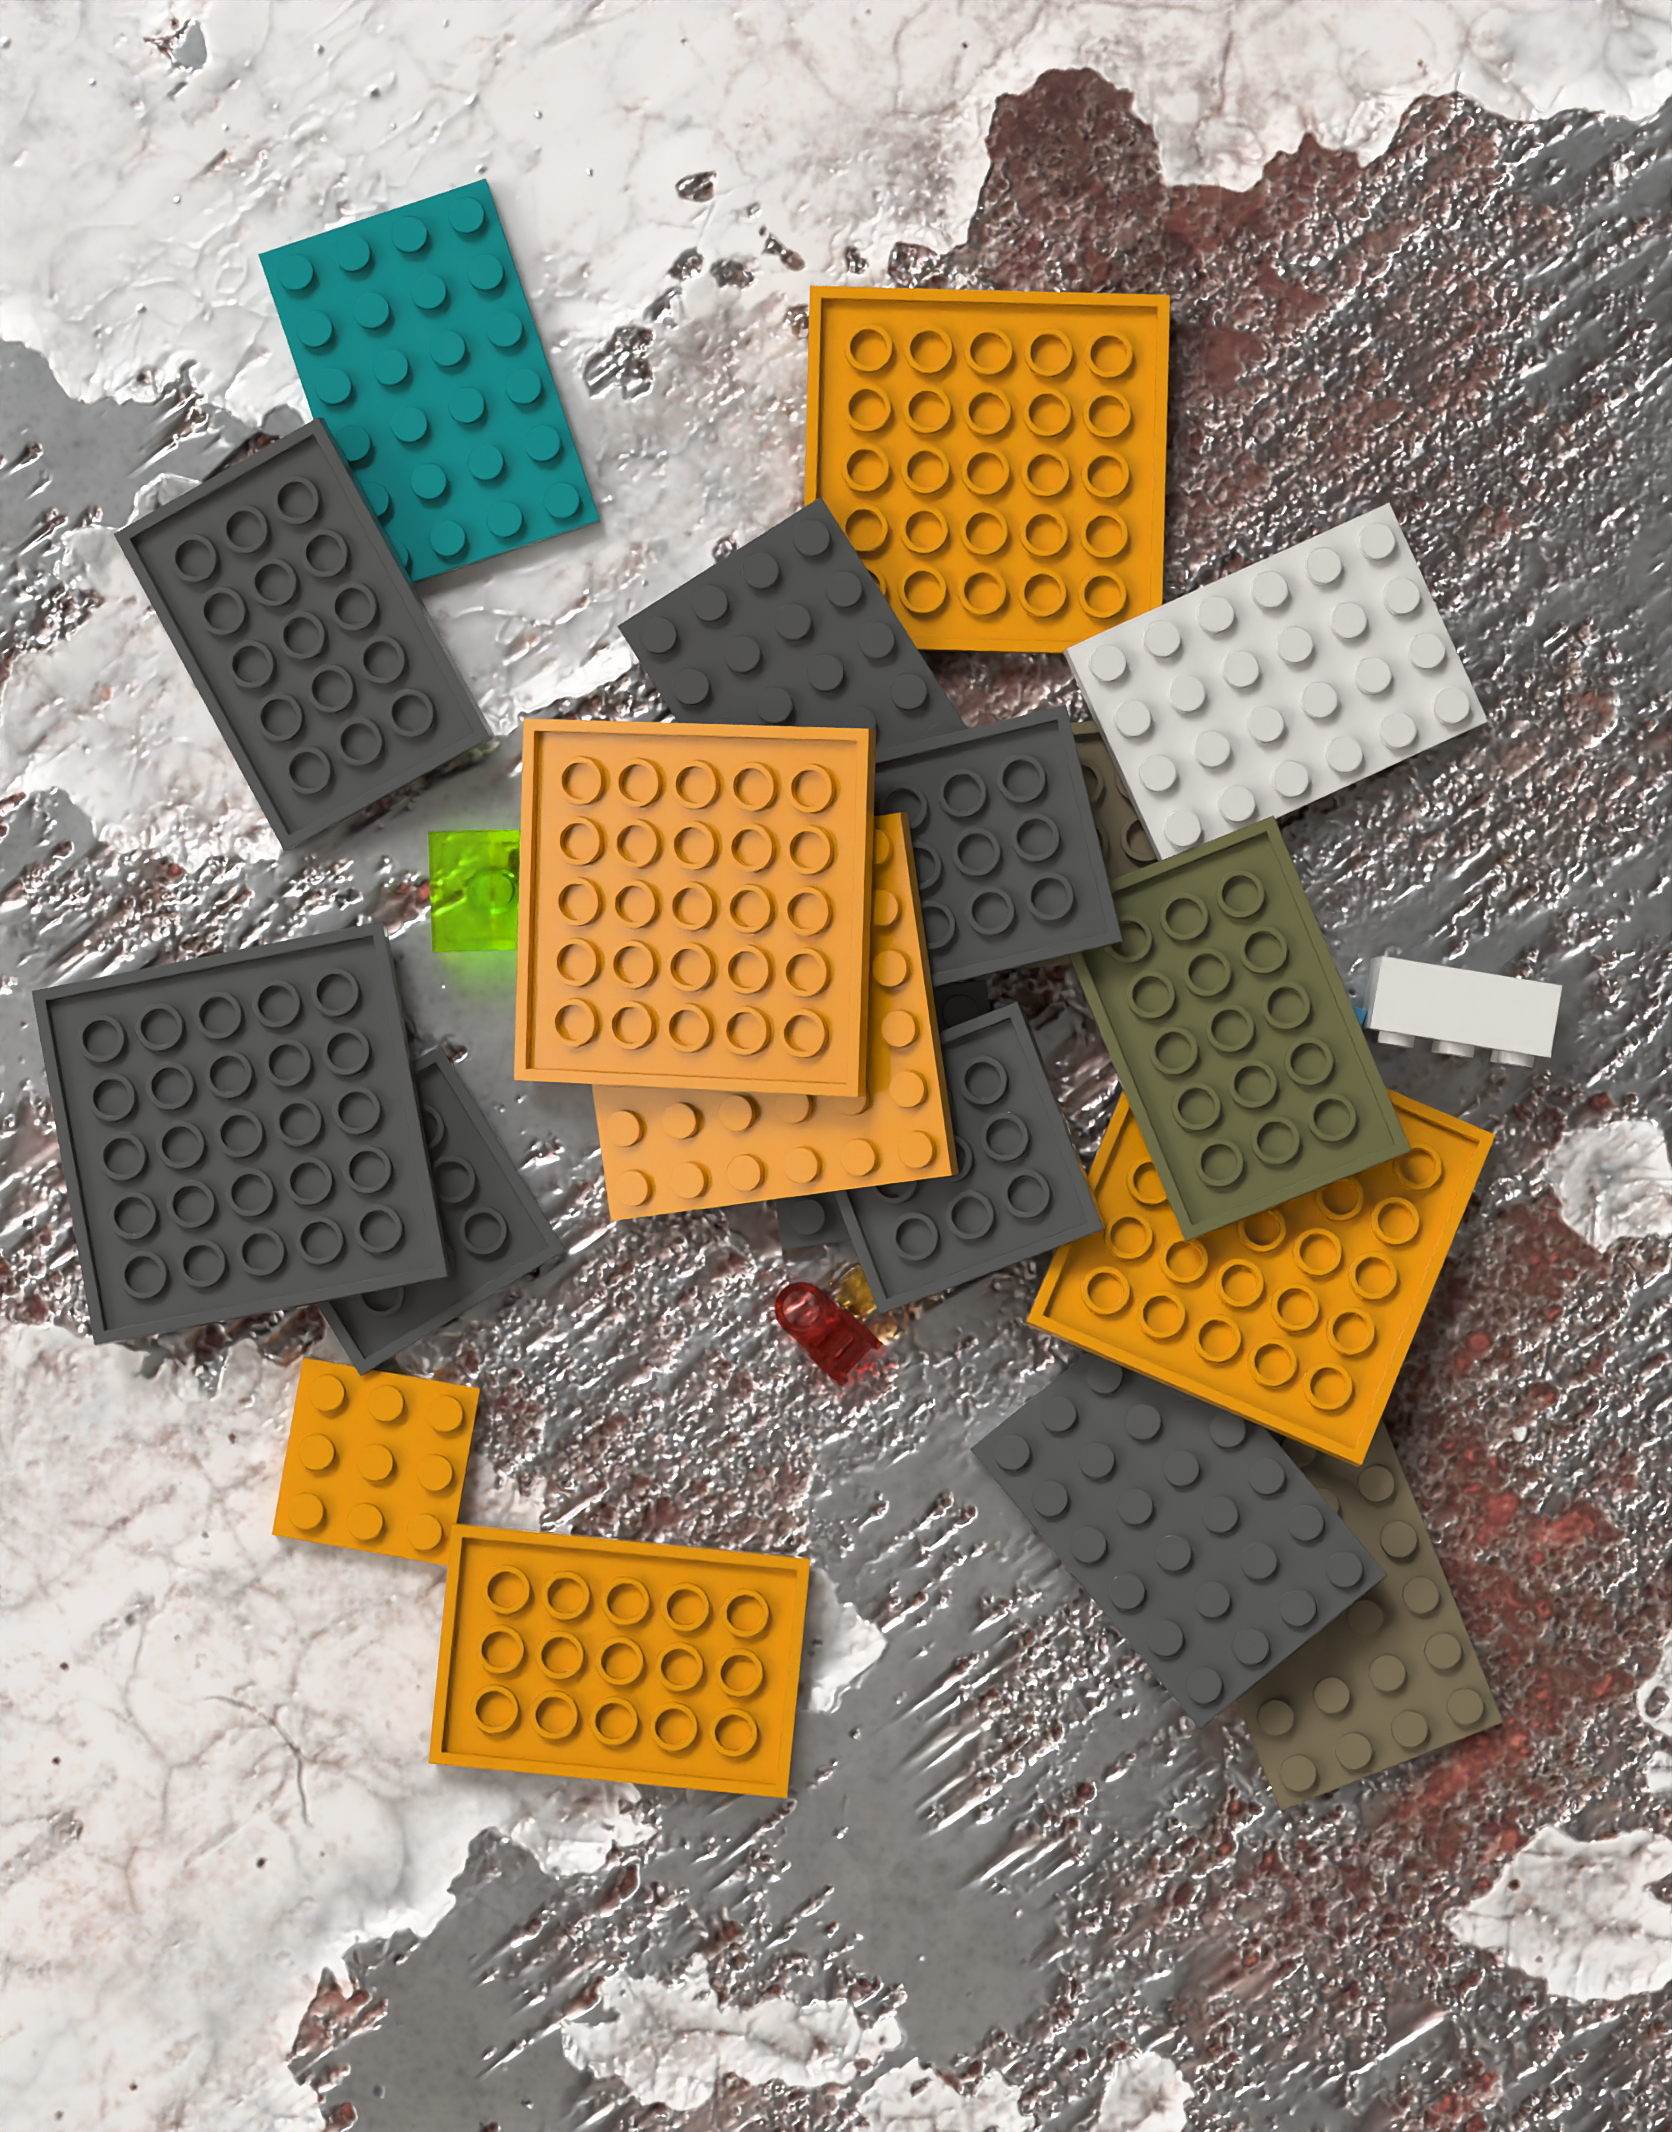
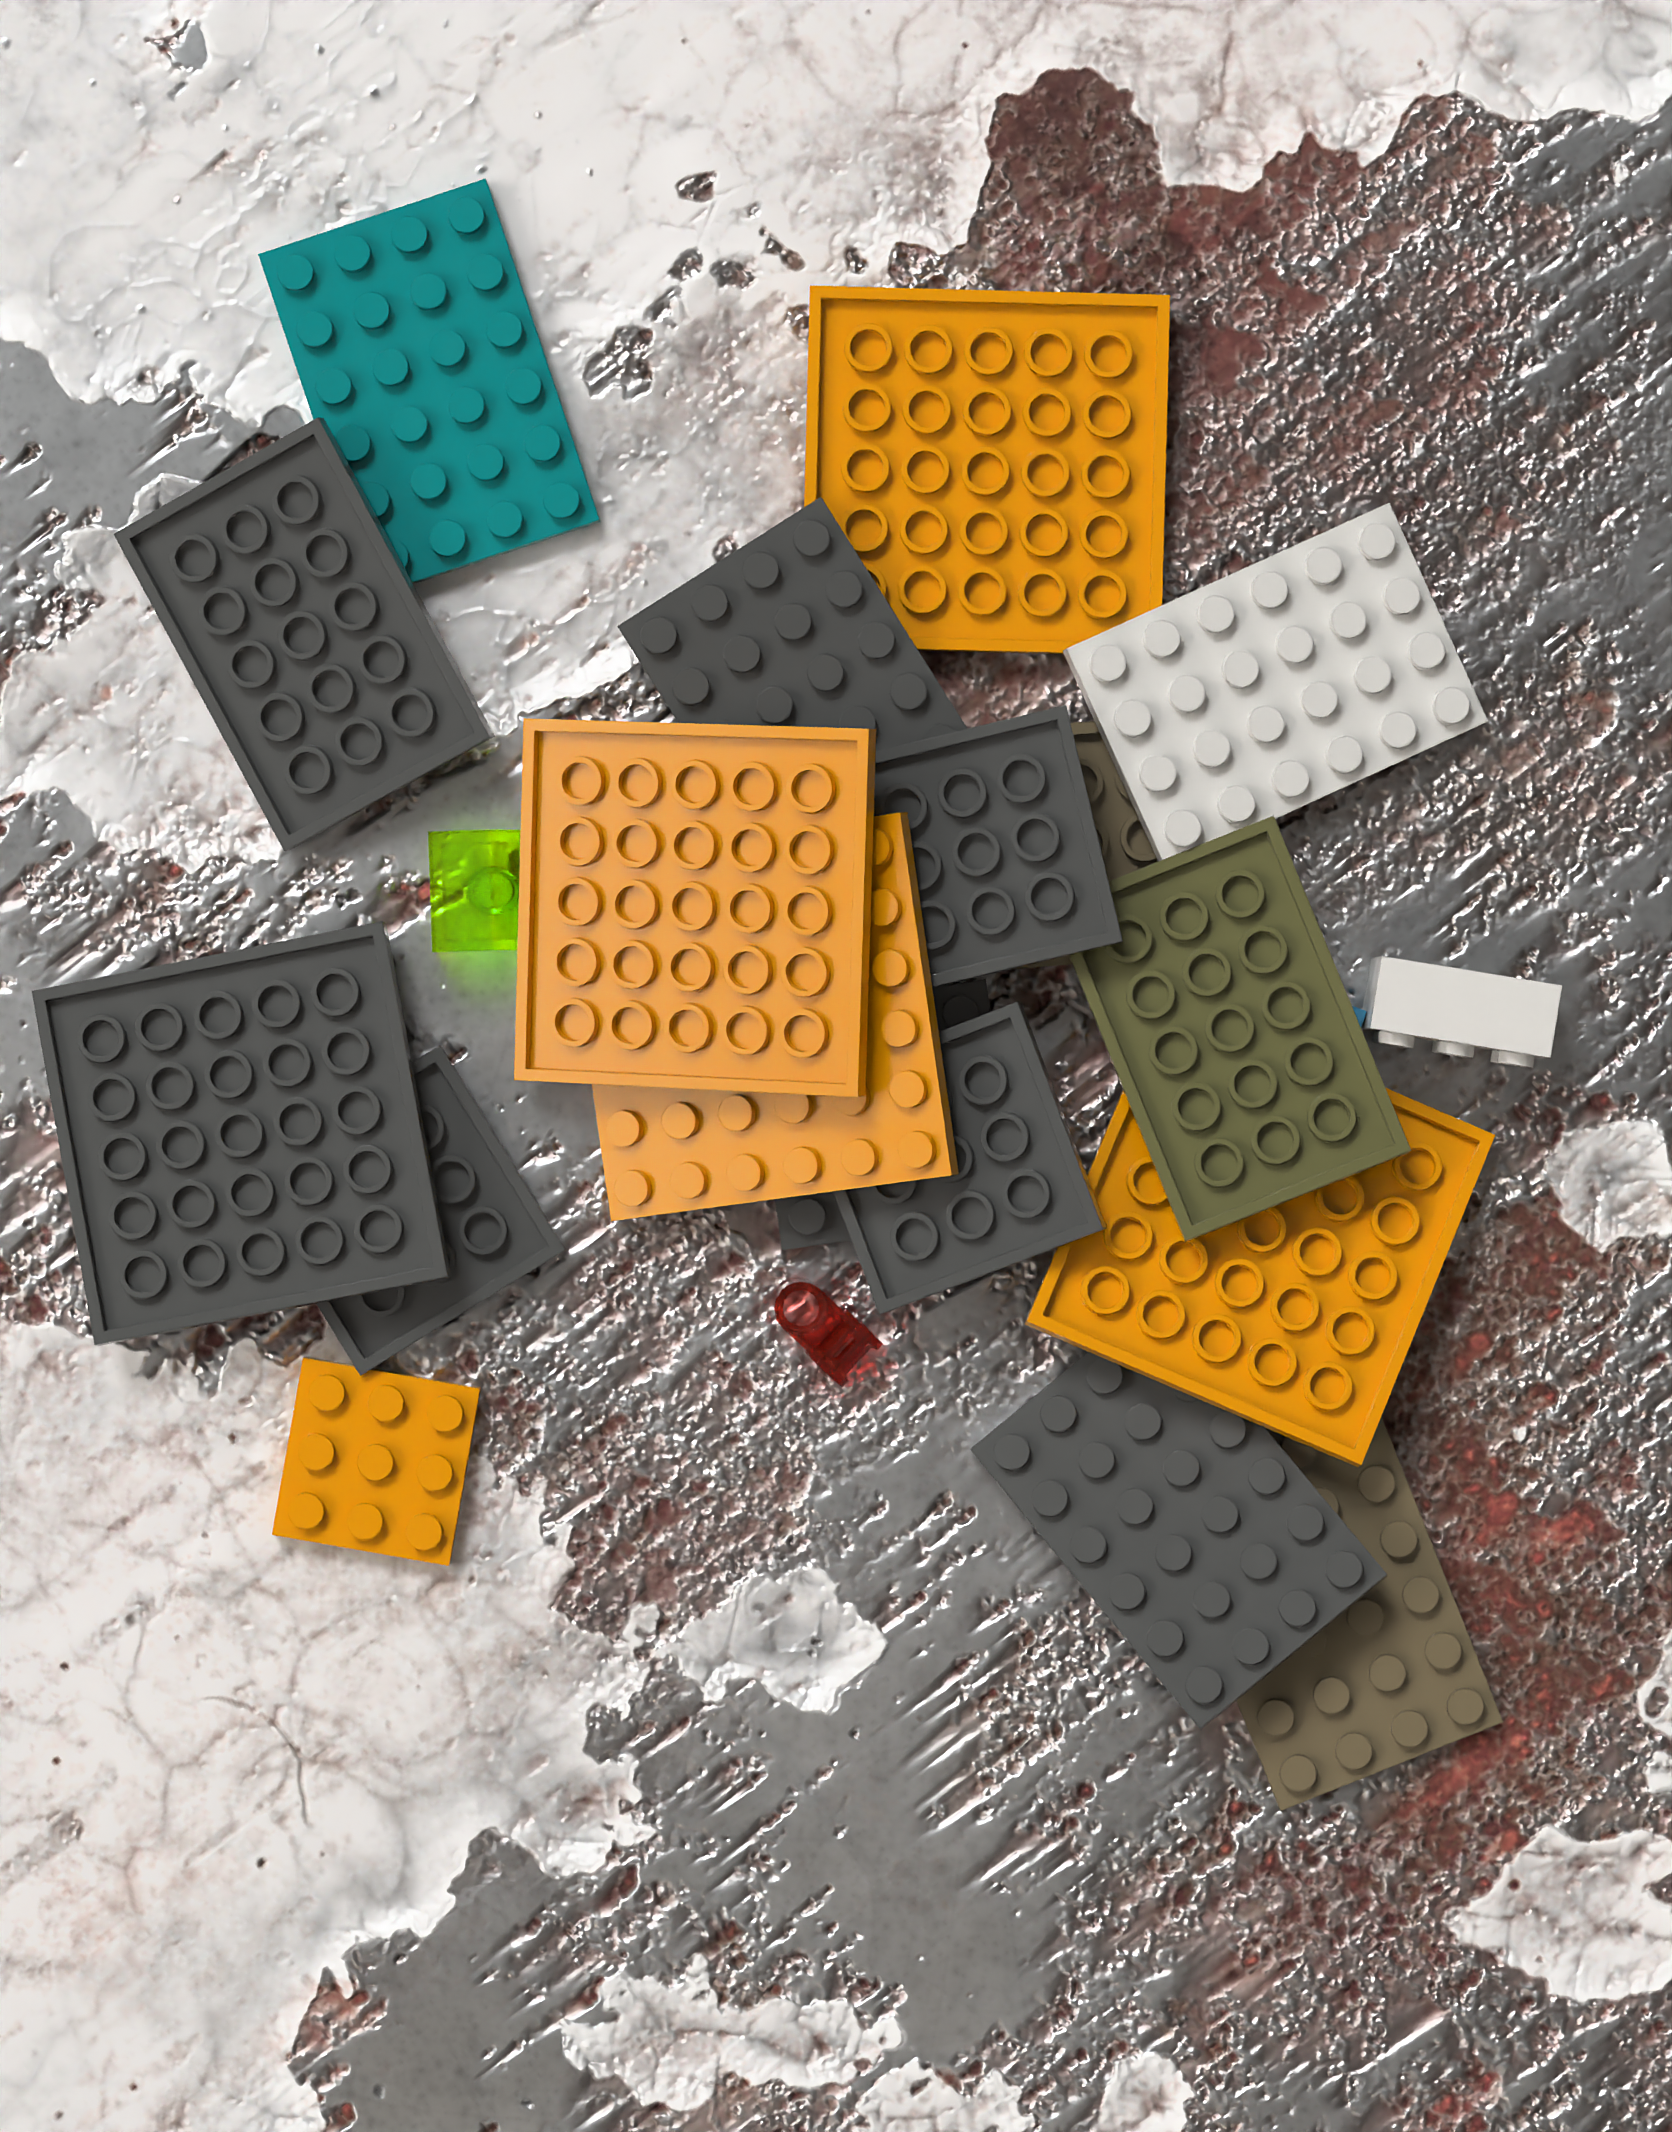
light orange plate [428,1523,811,1798] -> none
clear yellow plate [835,1264,876,1316] -> none

